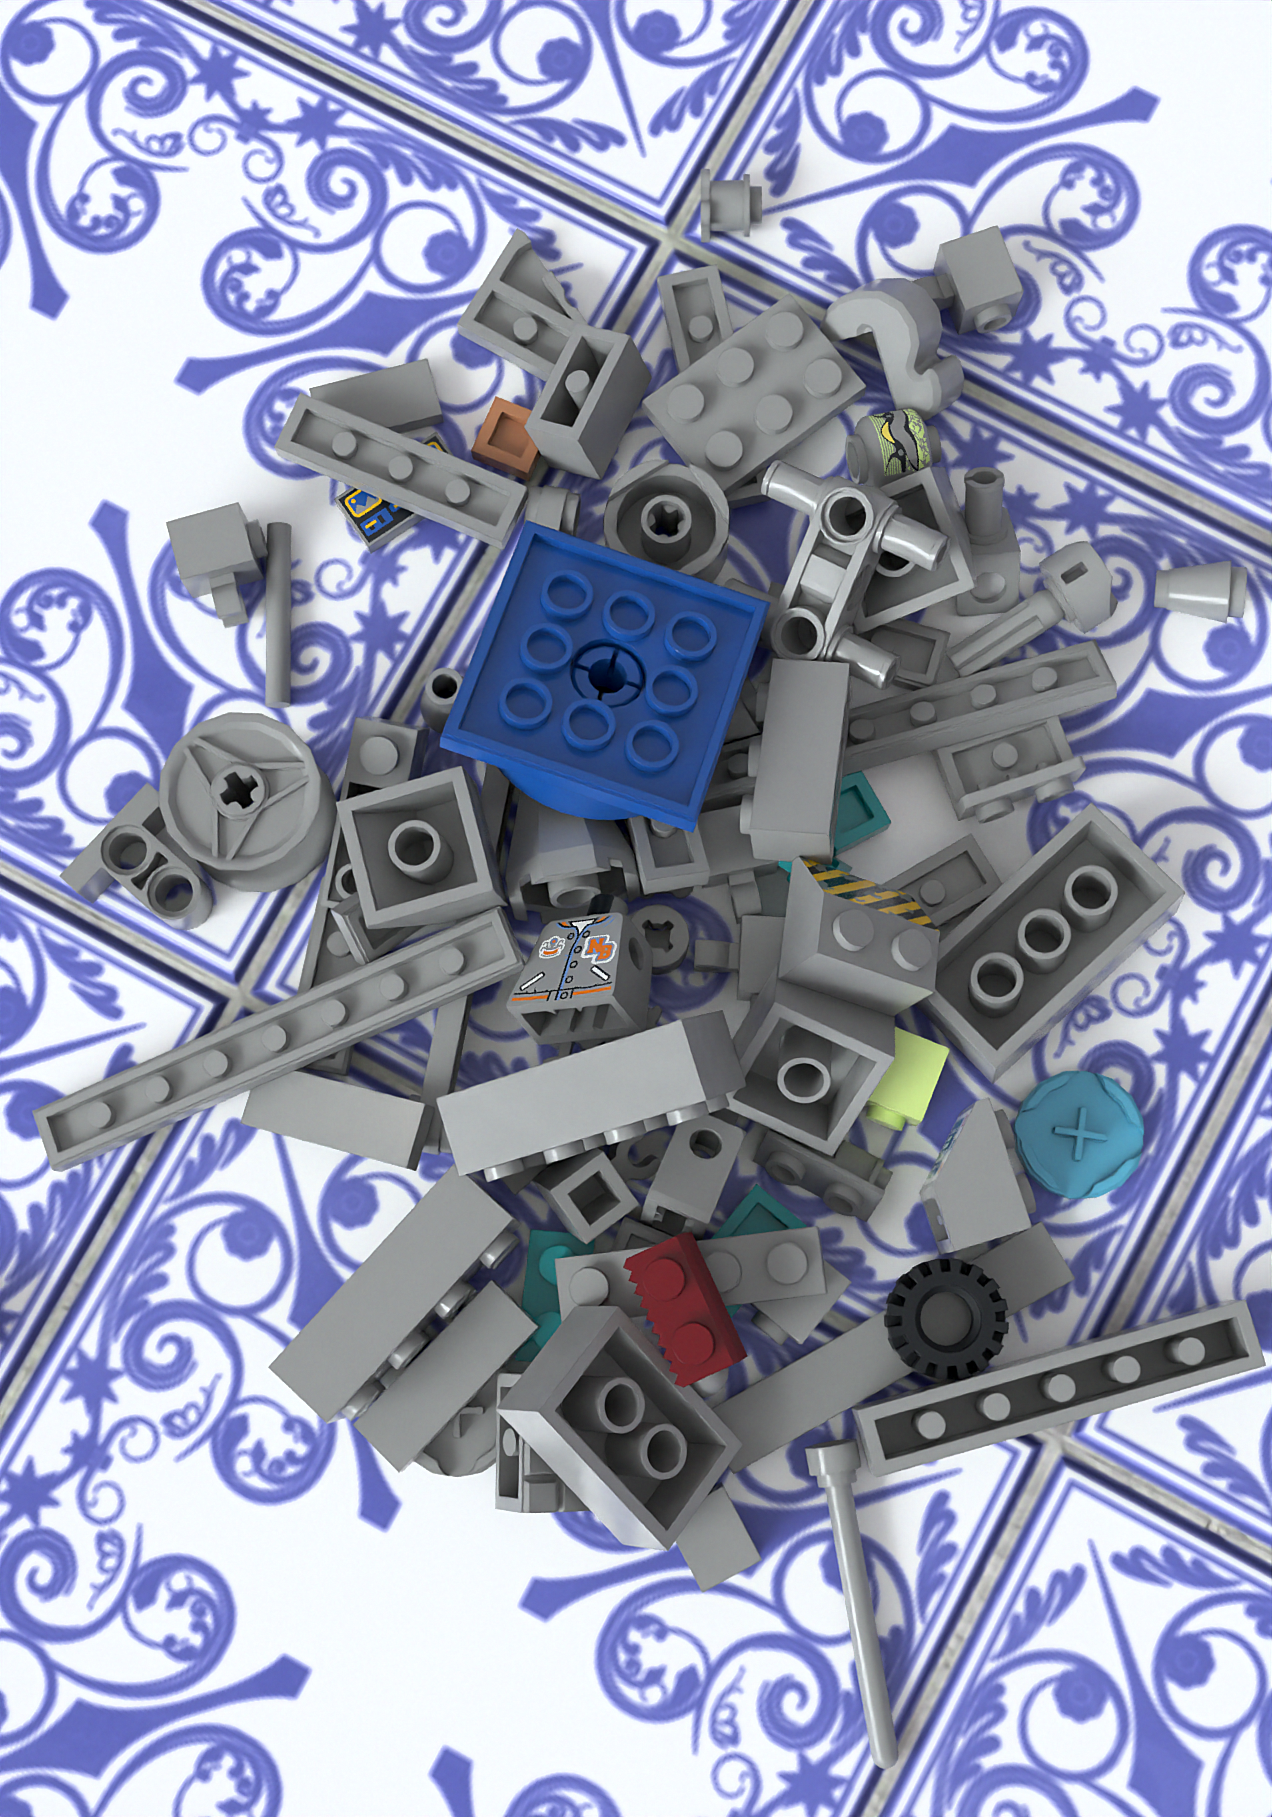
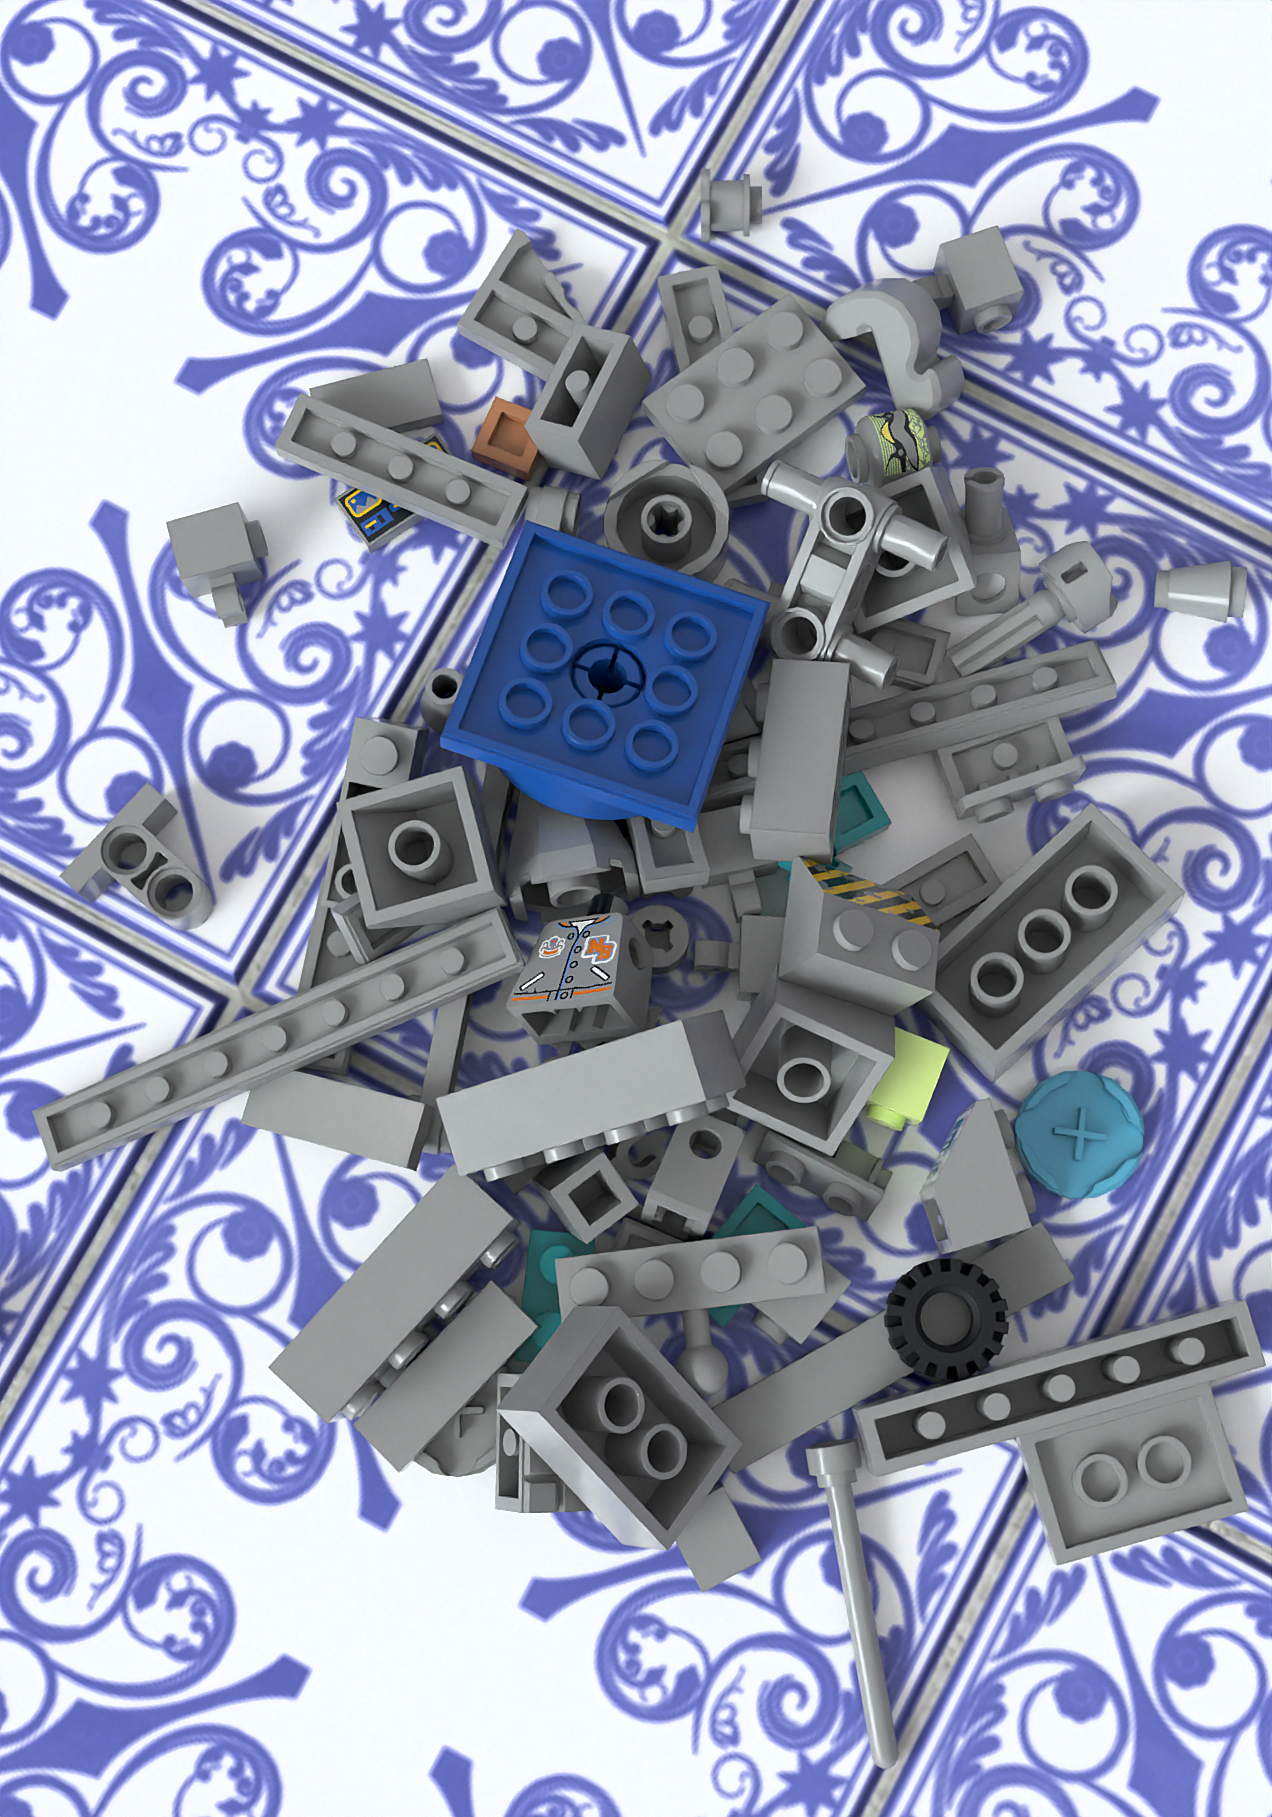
light grey piece [158,712,337,892] -> none
light grey bar [265,522,292,708] -> none
dark red brick [623,1231,748,1388] -> none
none -> light grey plate [1016,1382,1250,1566]

